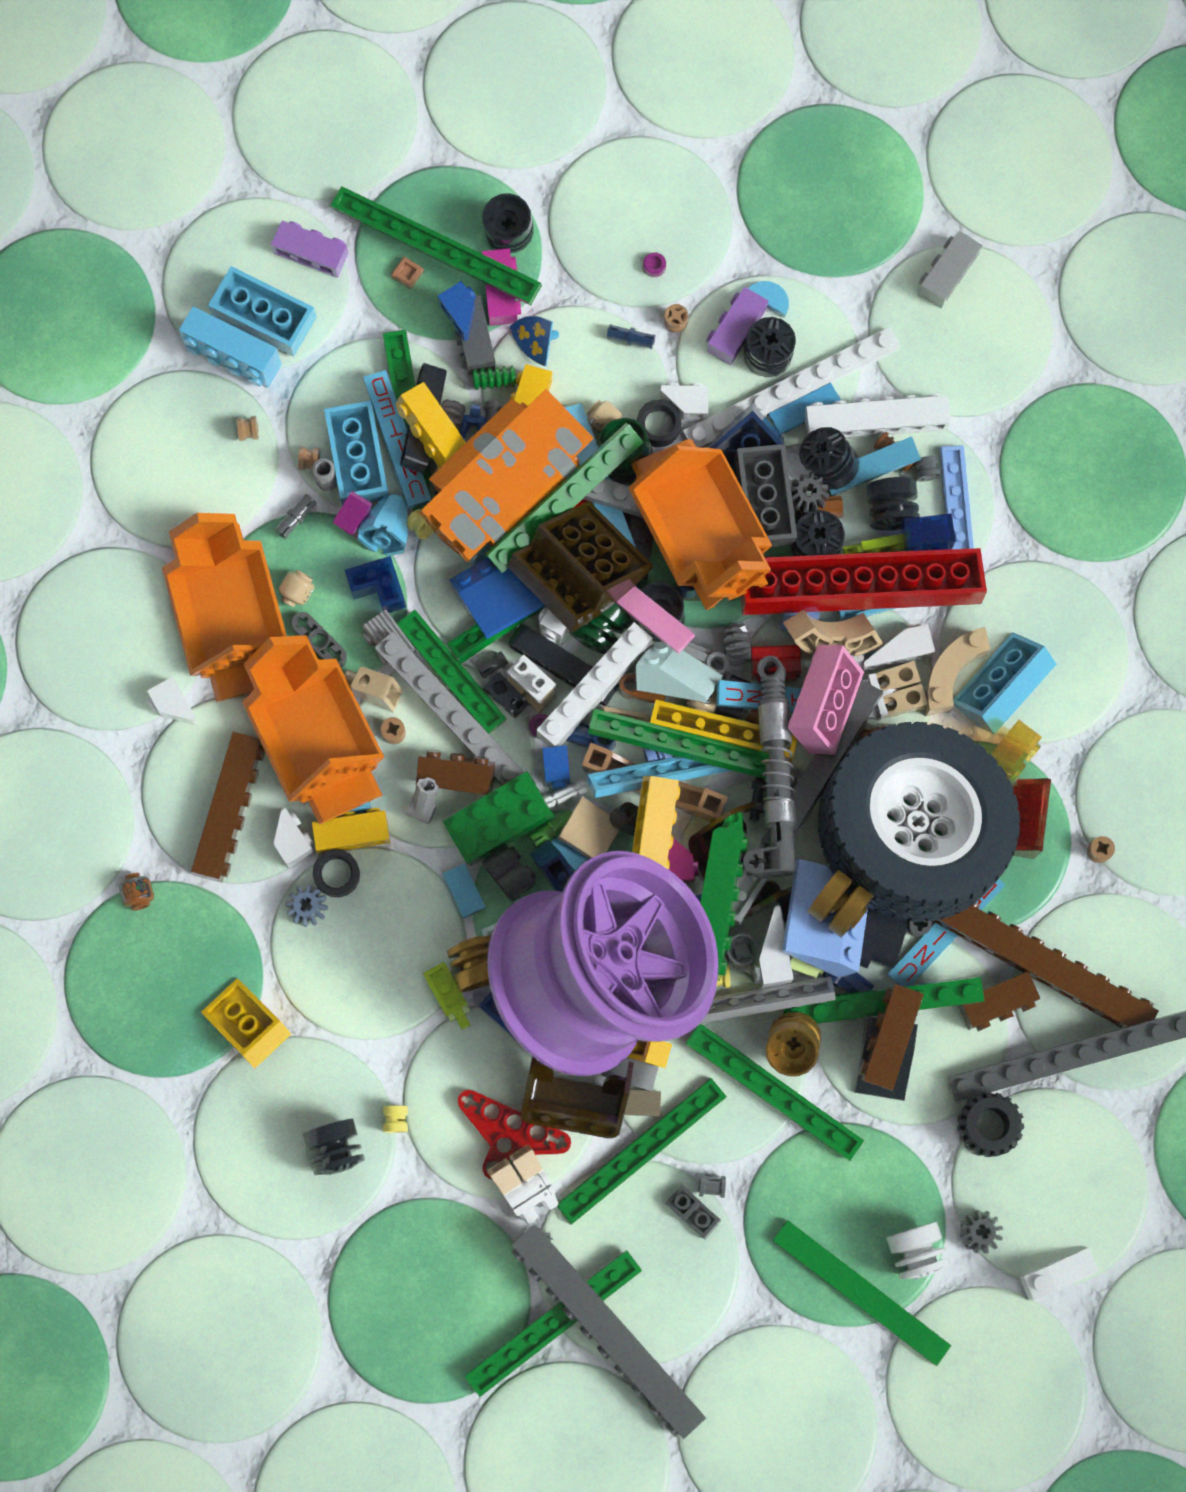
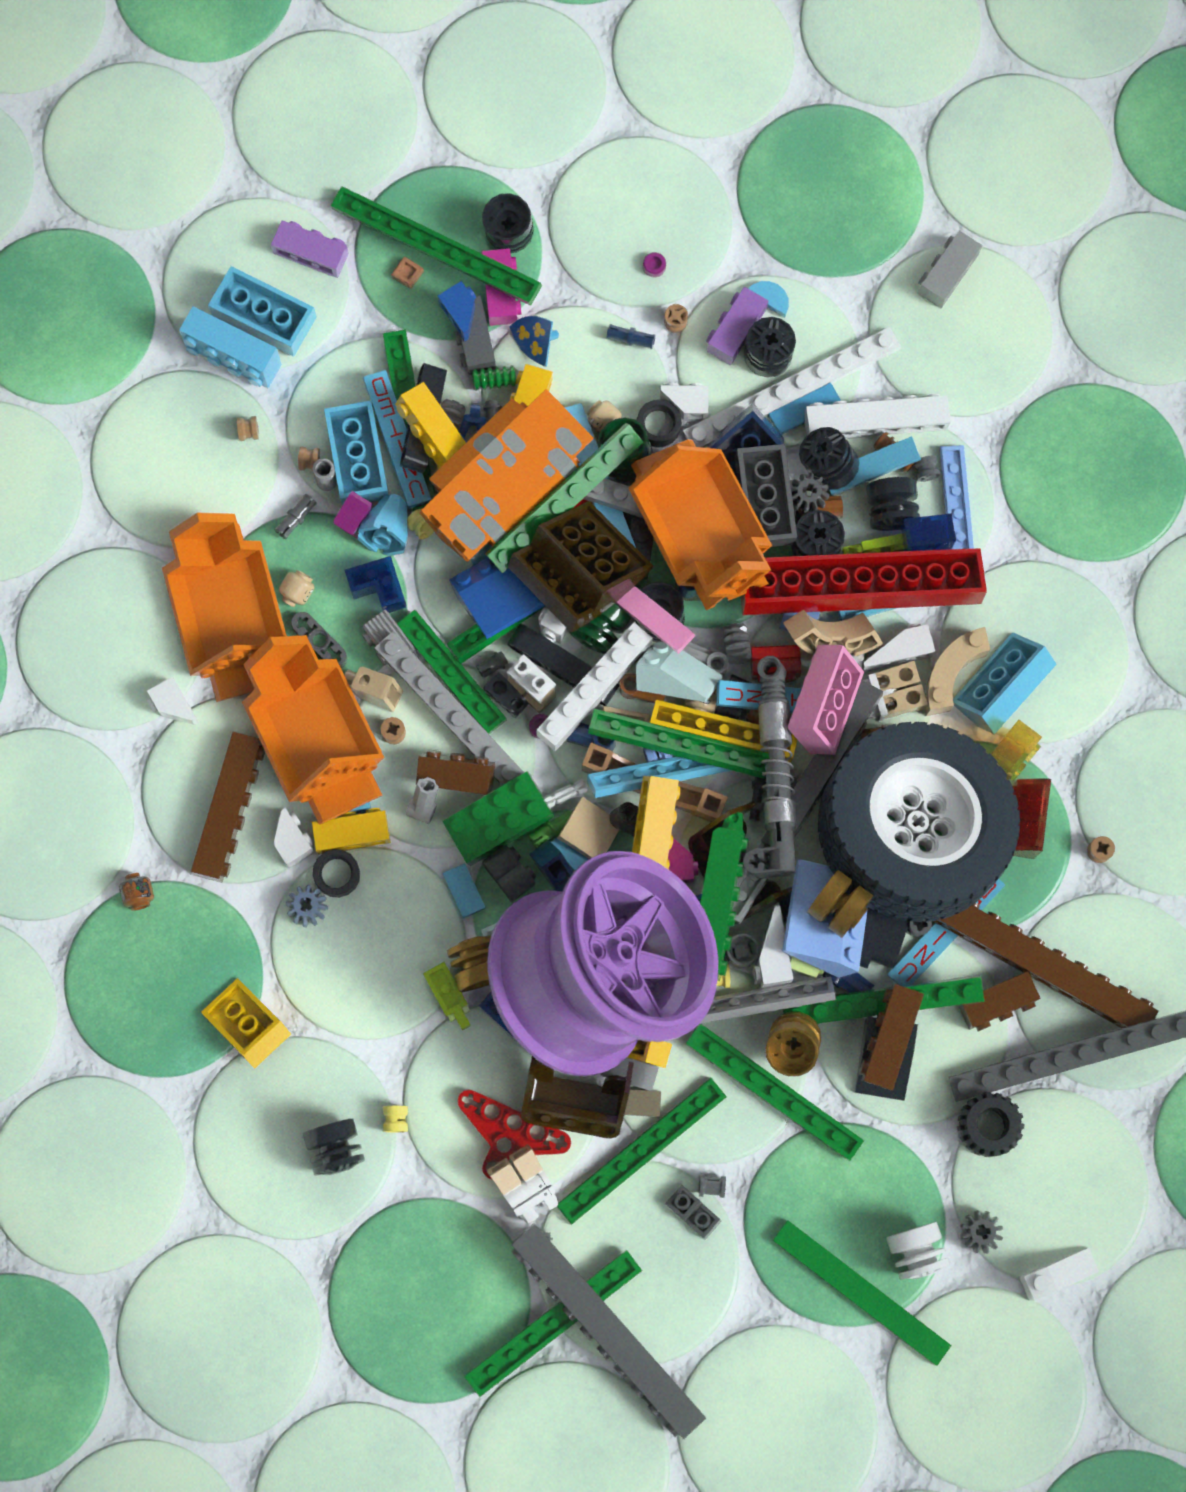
blue slope [542,745,570,789] -> none

